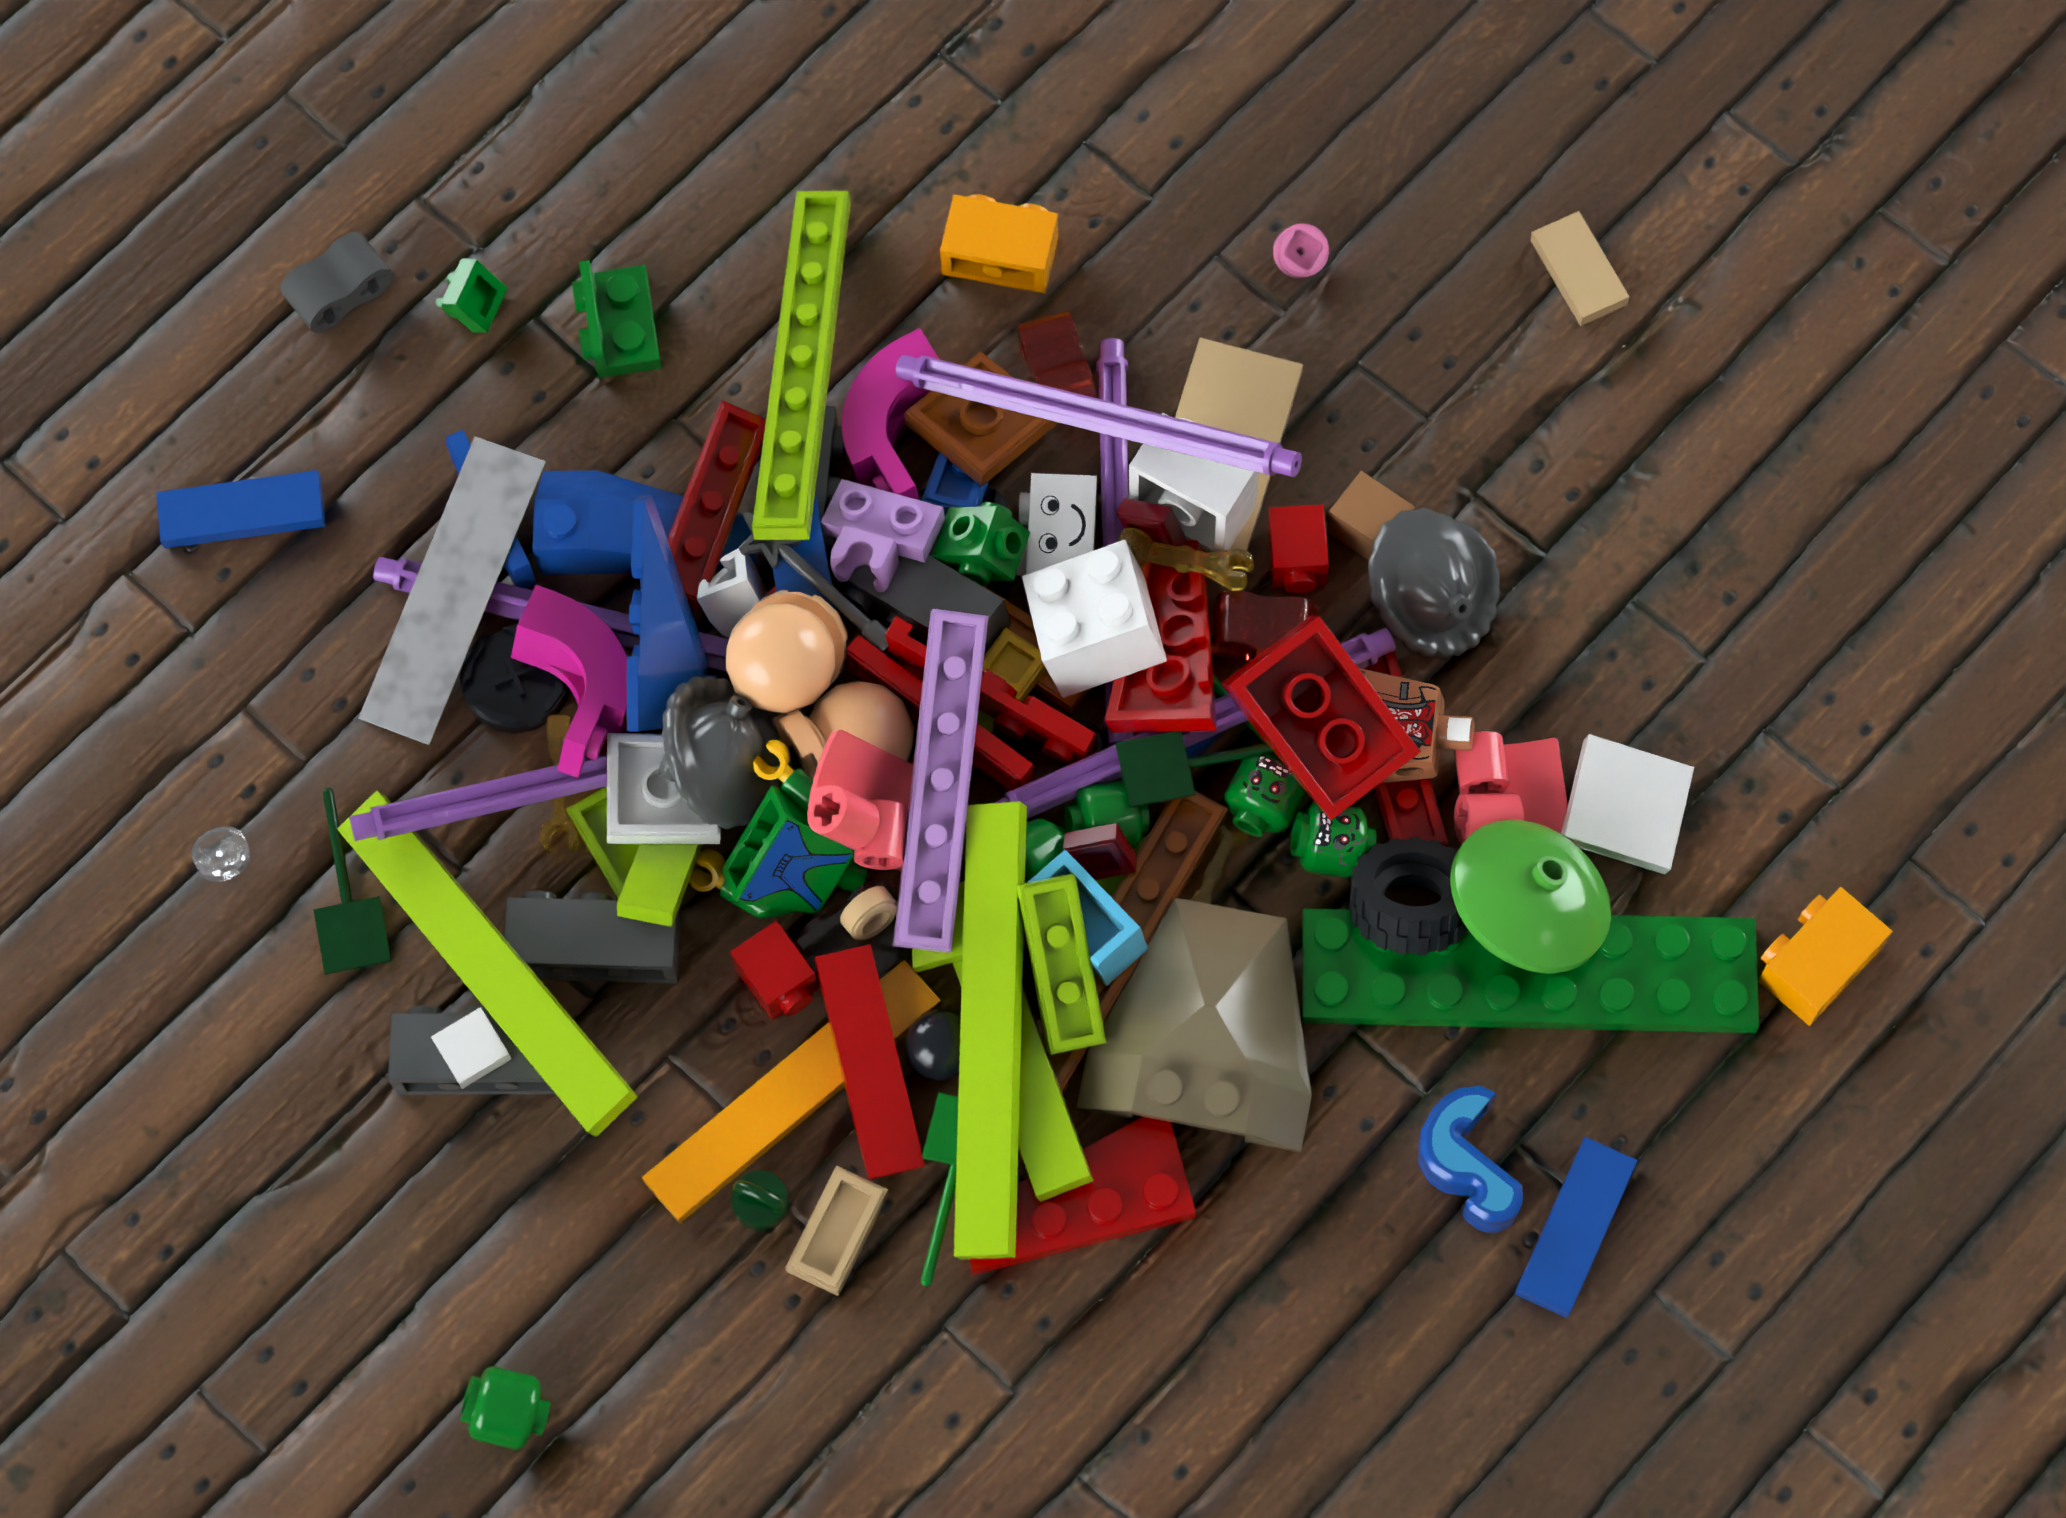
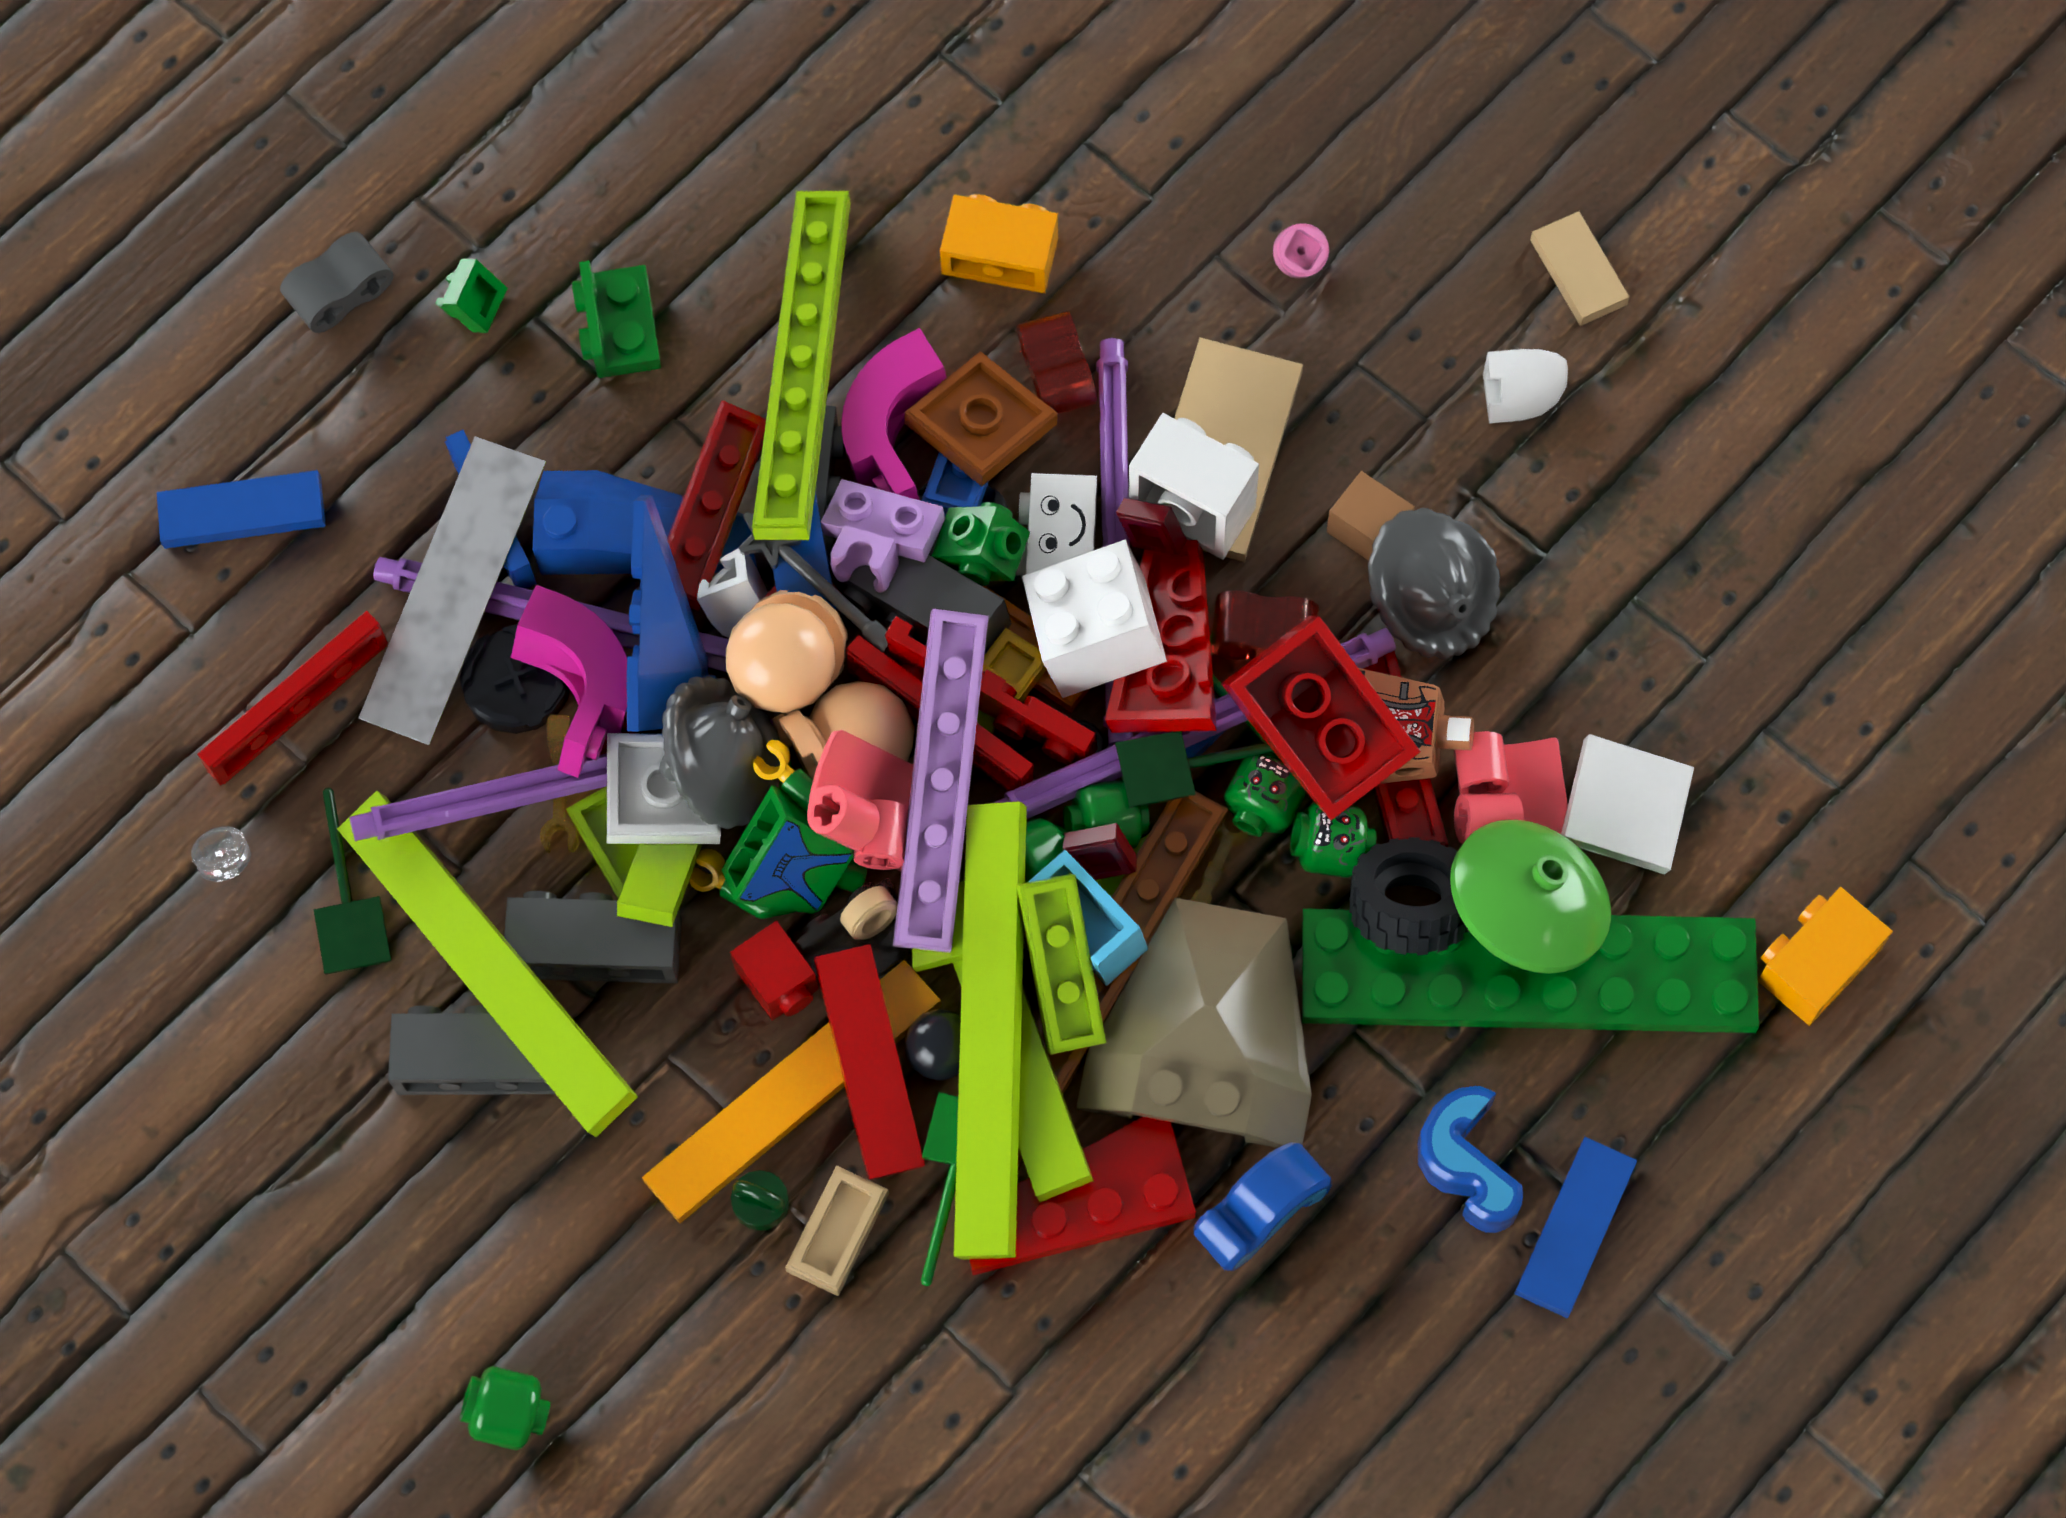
white tile [431,1007,511,1089] -> none
piece [896,355,1302,477] -> none
clear yellow piece [1117,528,1254,591] -> none
red brick [1267,504,1329,593] -> none
none -> red tile [197,610,388,786]
none -> blue animal [1194,1142,1332,1271]
none -> white brick [1483,349,1568,424]

